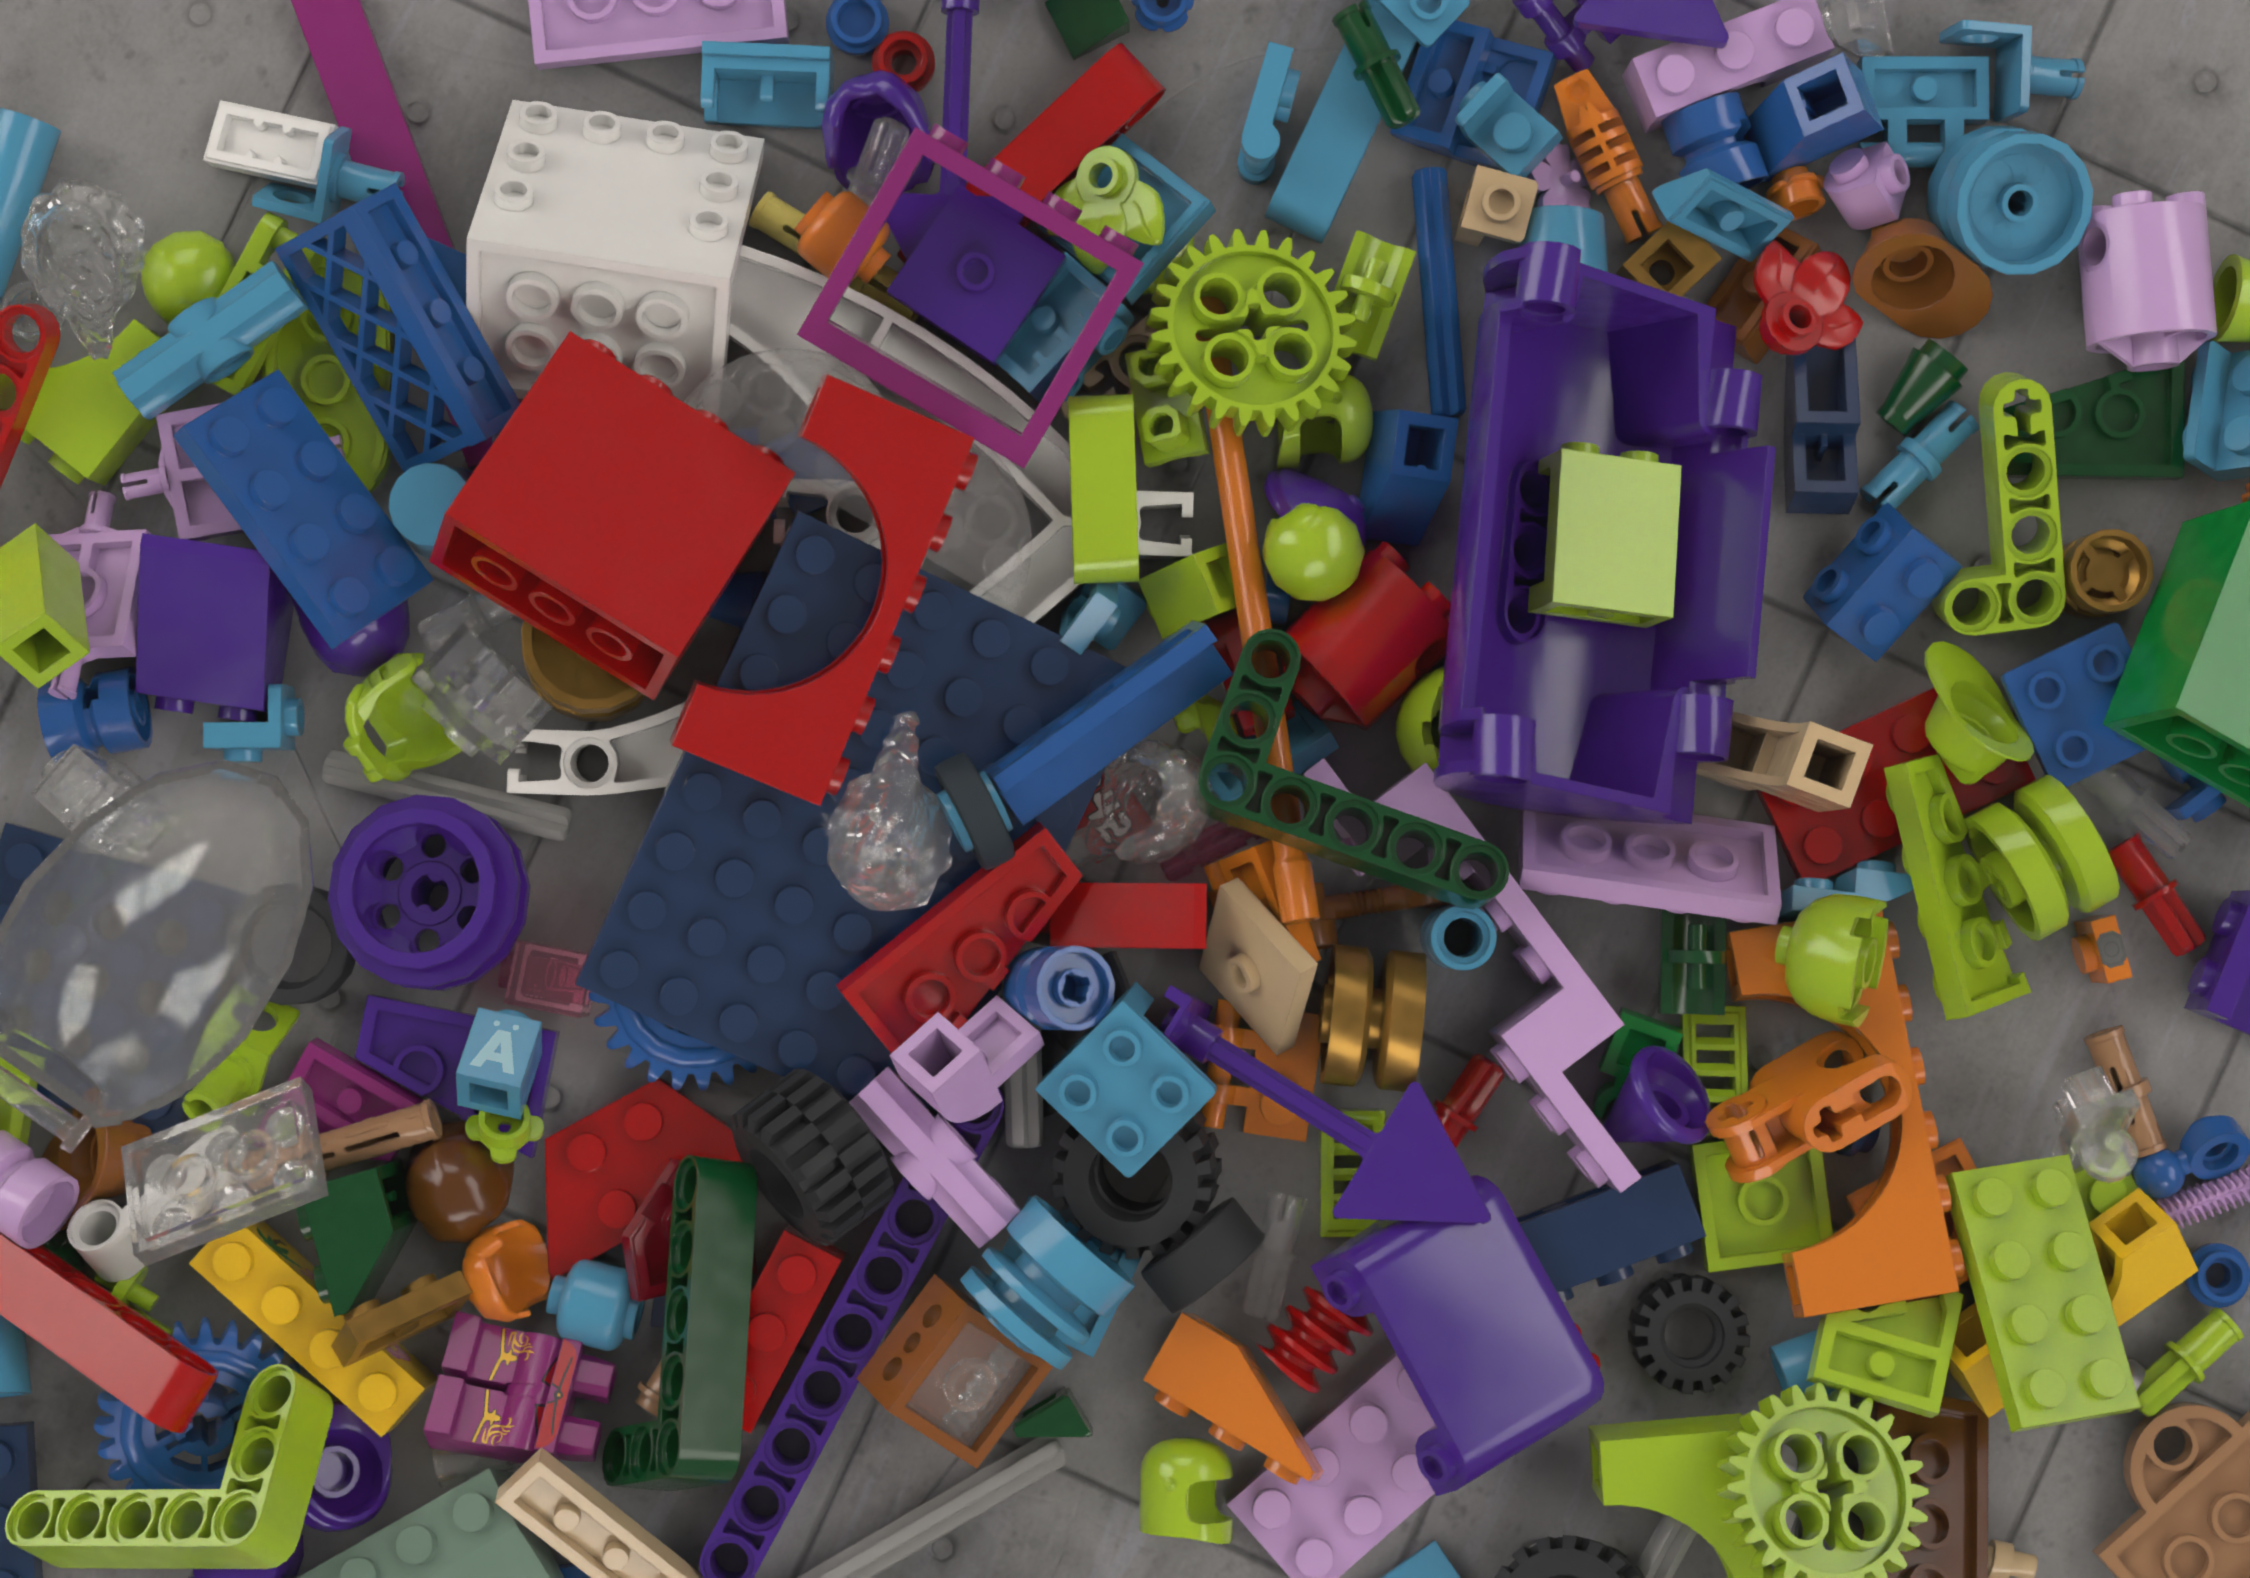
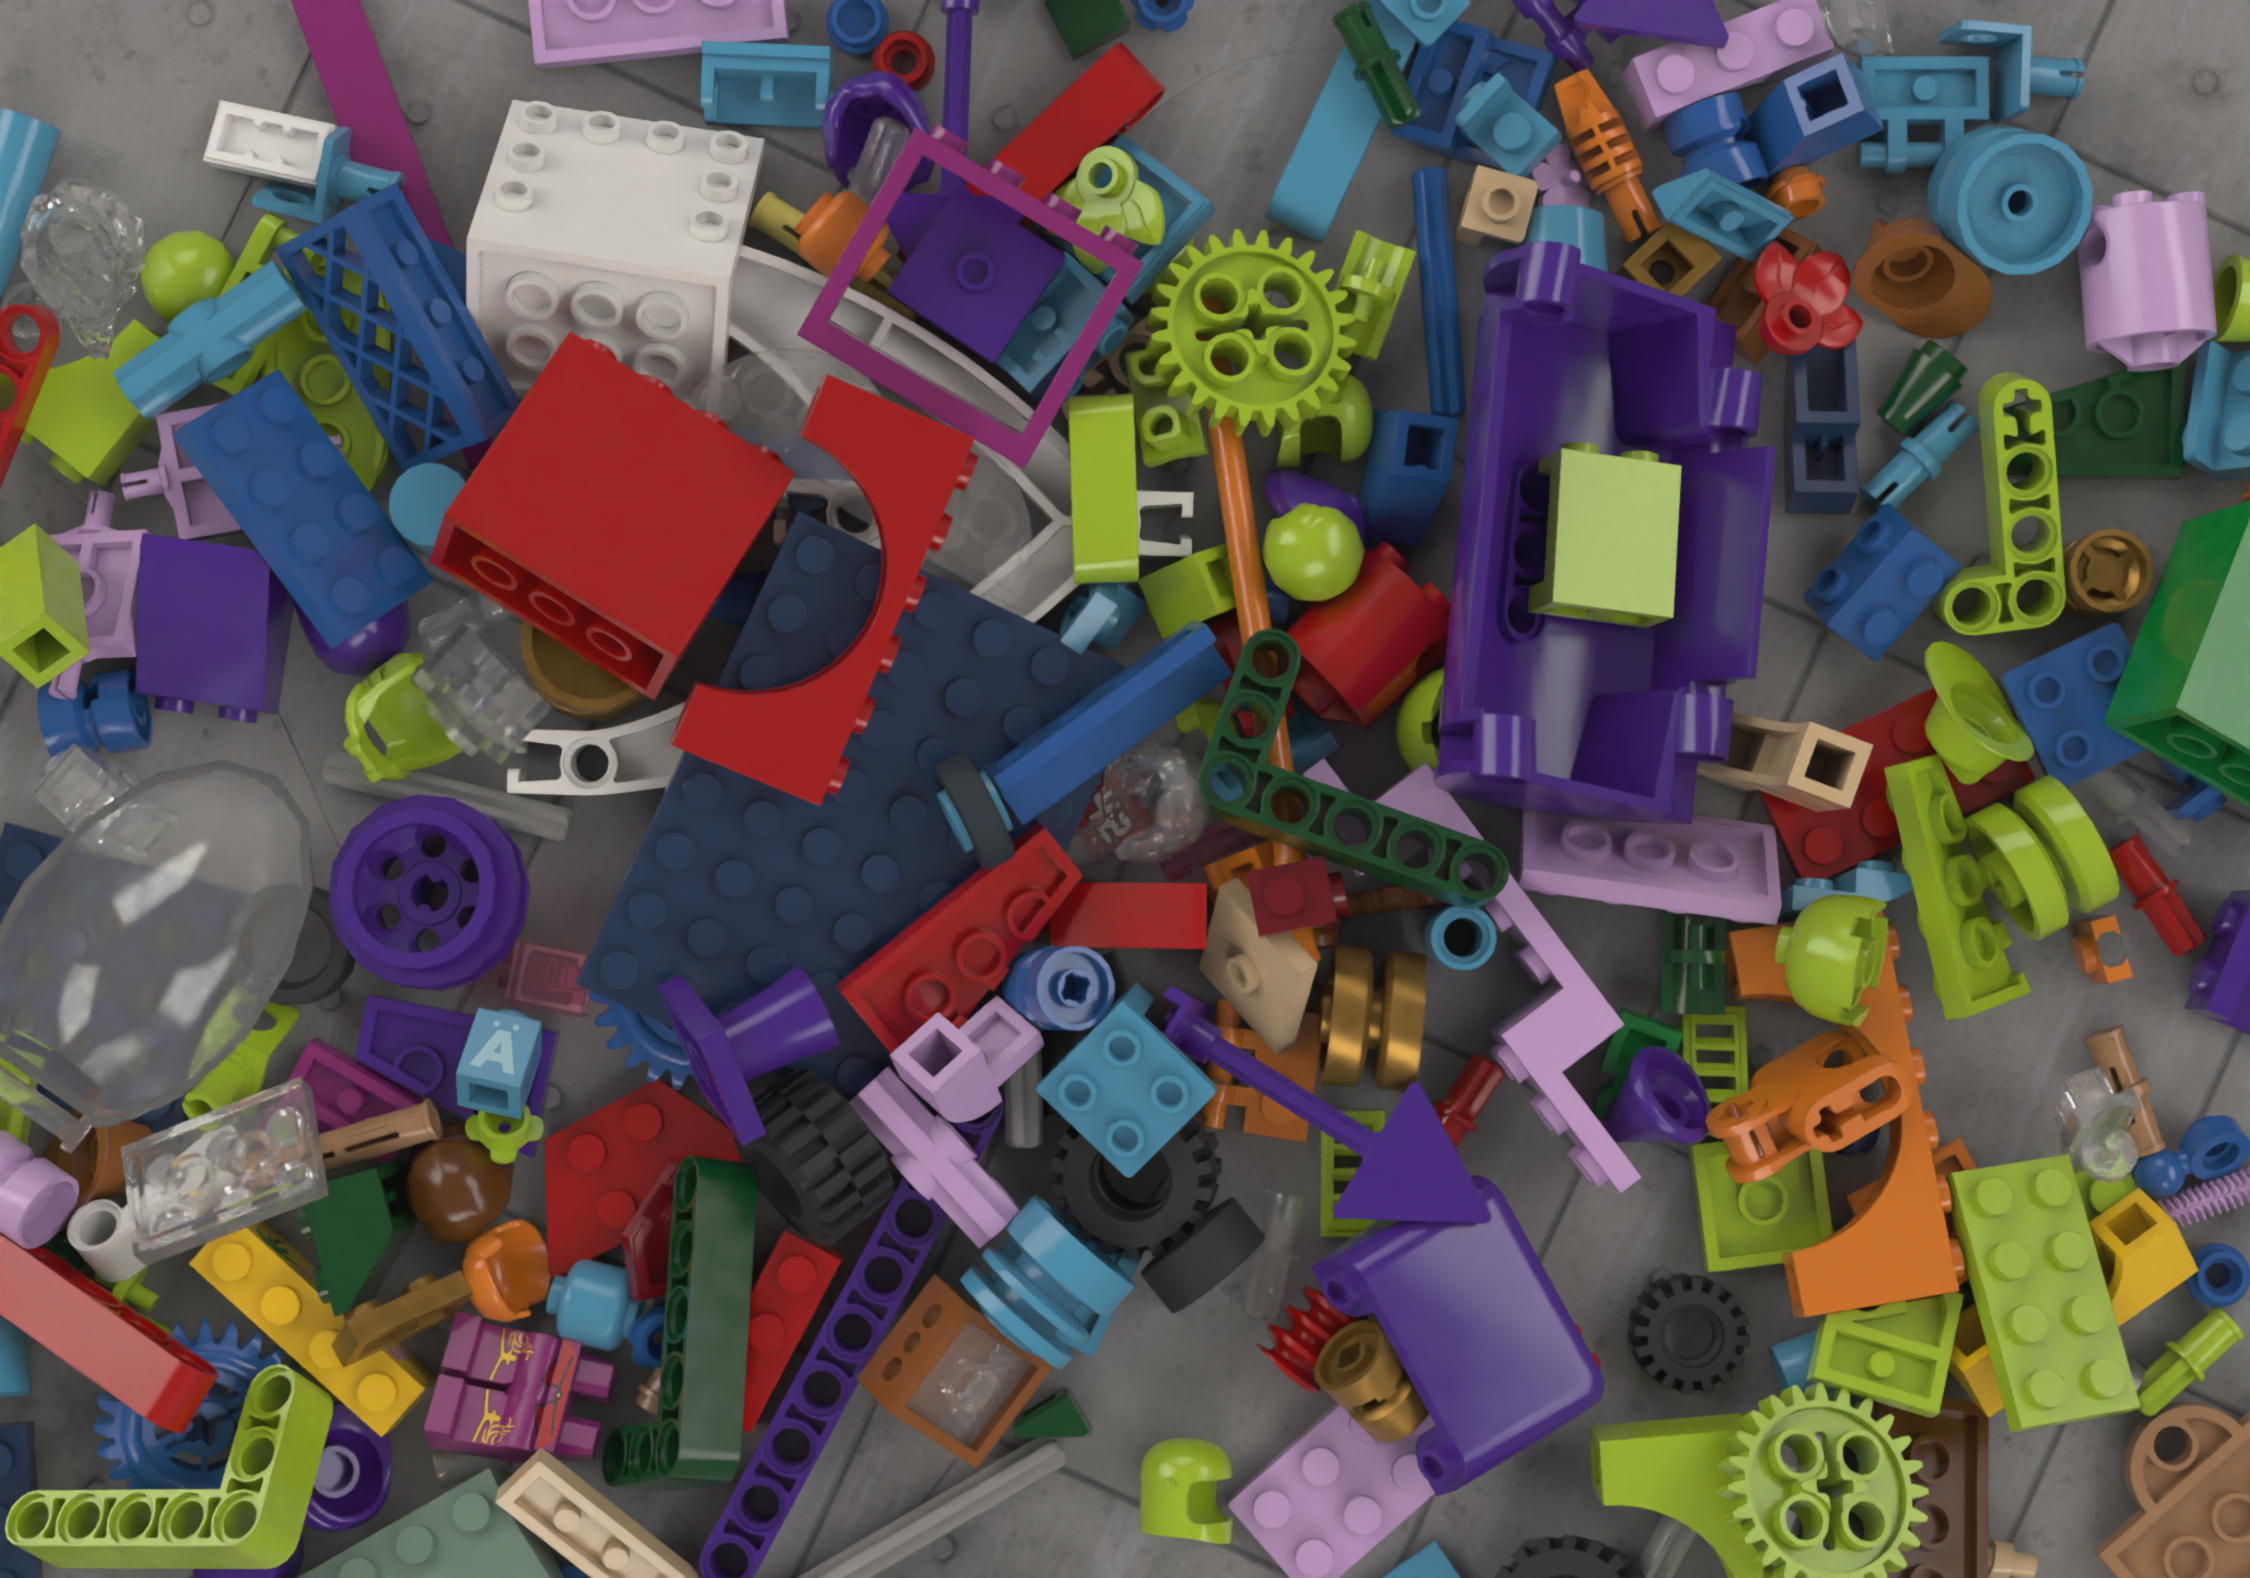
dark azure bracket [203,684,305,763] -> none
clear hair [826,711,953,911] -> none
orange slope [1143,1312,1324,1485] -> none
dark azure plate [1237,41,1301,185] -> none
dark blue brick [1516,1159,1706,1303] -> none
lavender plate [1823,141,1910,230] -> none
none -> blue plate [628,1306,665,1369]
none -> dark purple plant [657,965,839,1146]
none -> dark red bracket [1246,856,1349,938]
none -> pearl gold wheel [1314,1320,1429,1443]

